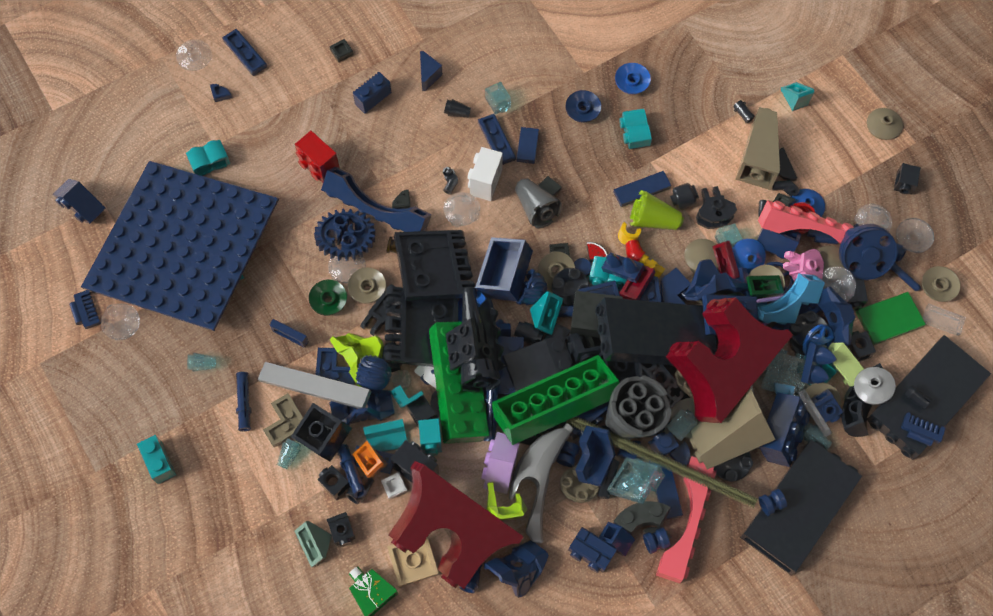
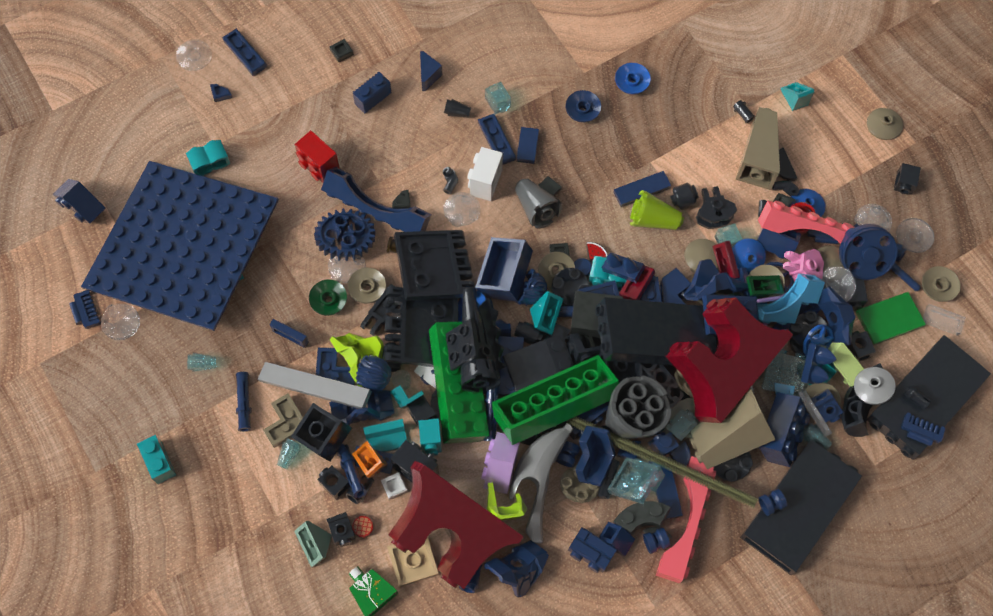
yellow piece [618,222,665,279] -> none
teal brick [619,108,652,149] -> none
none -> tile [352,516,373,538]

